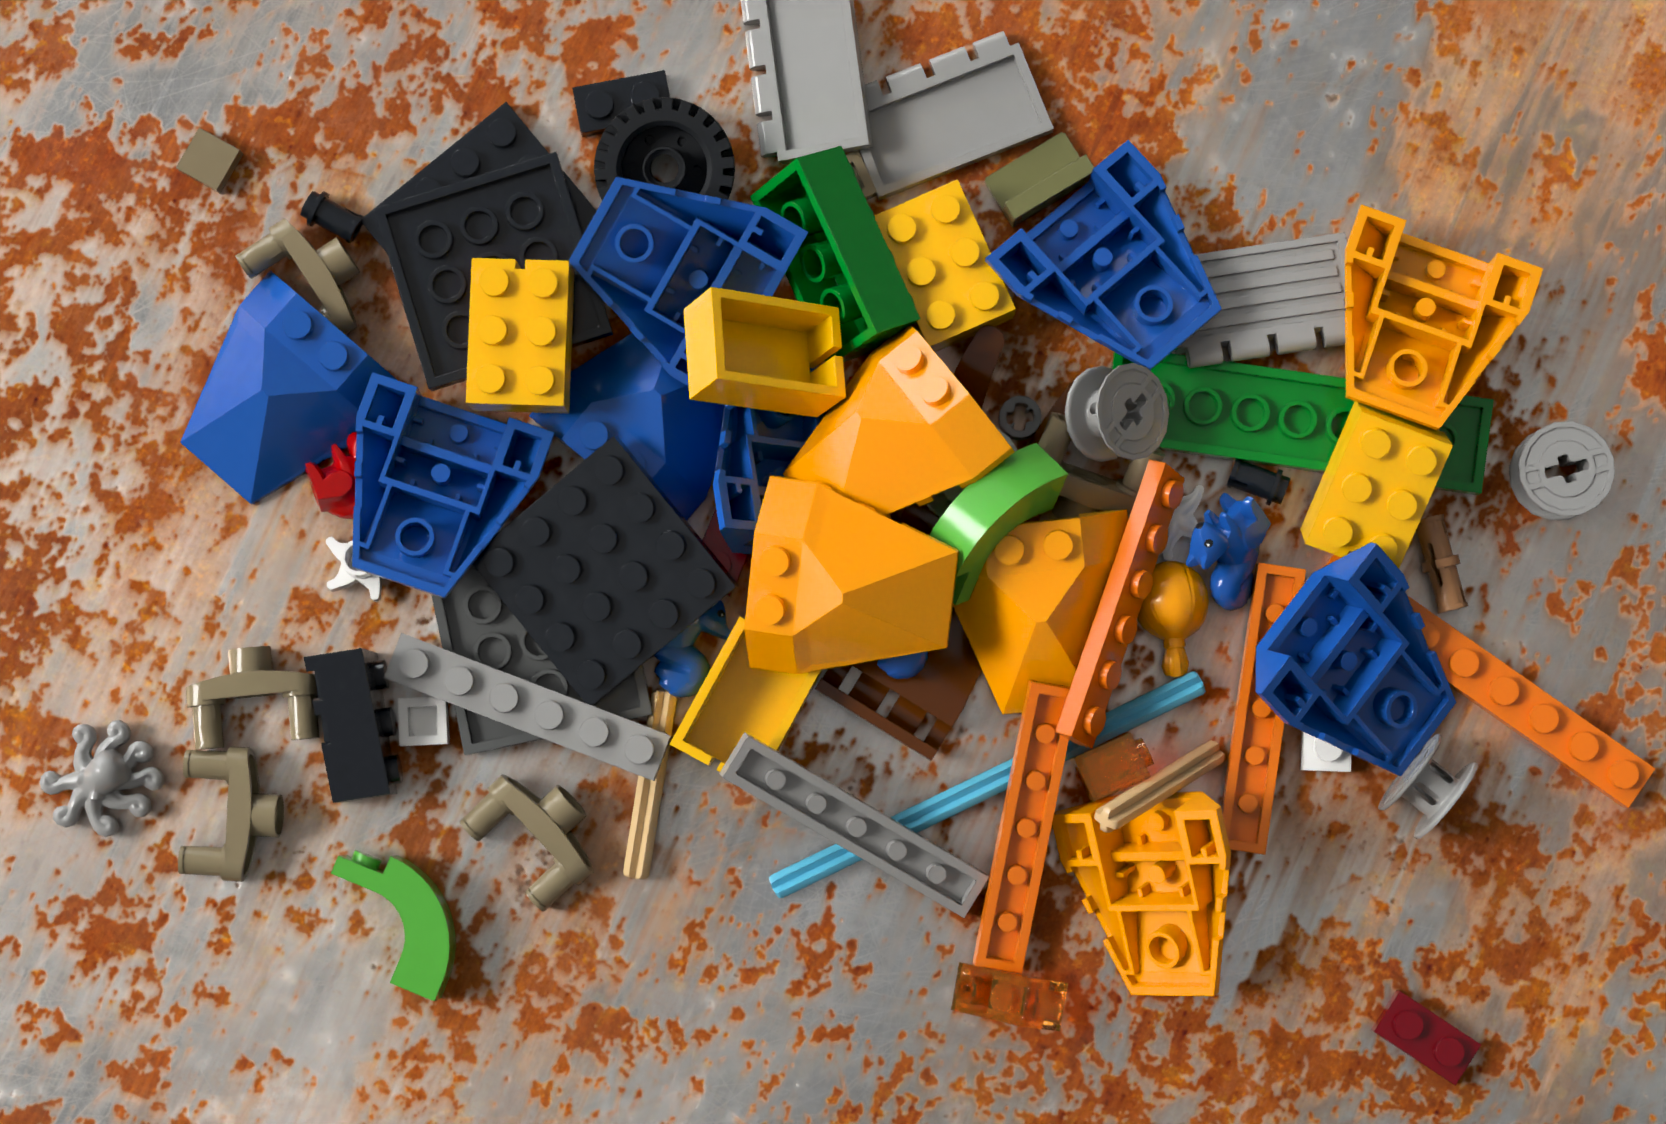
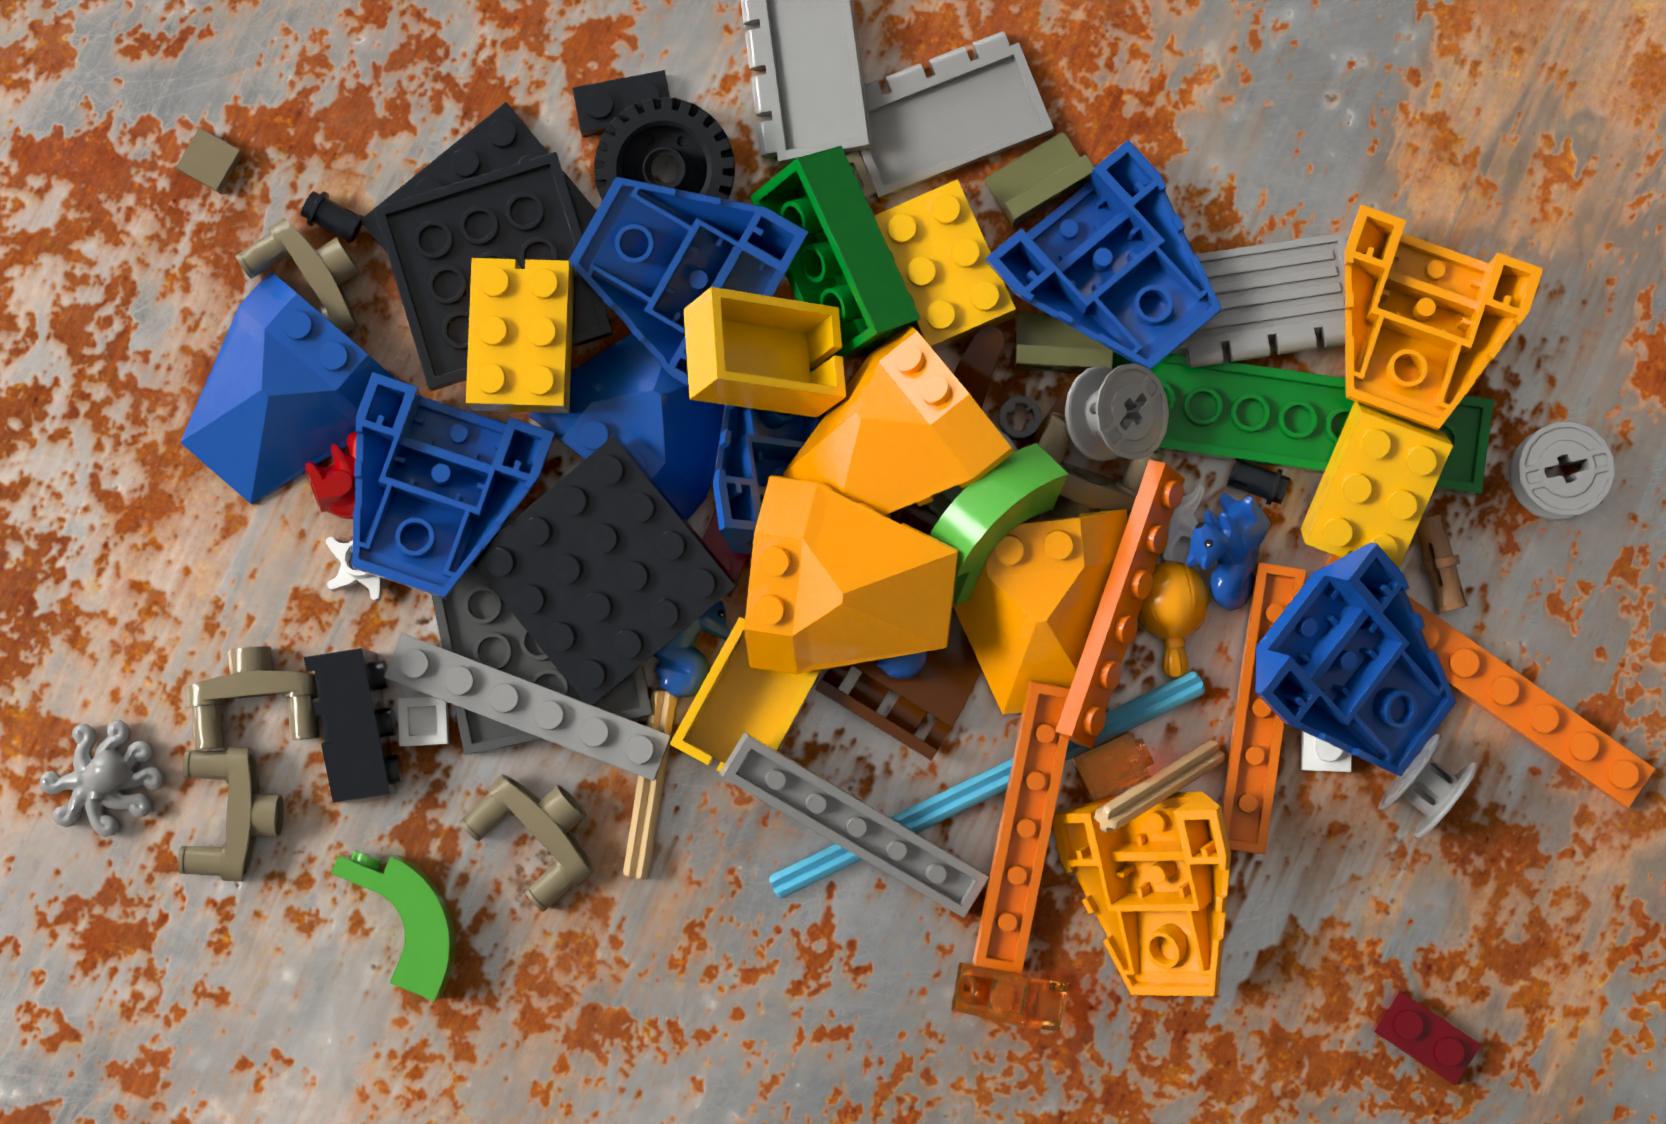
none -> olive panel [1014,313,1113,374]

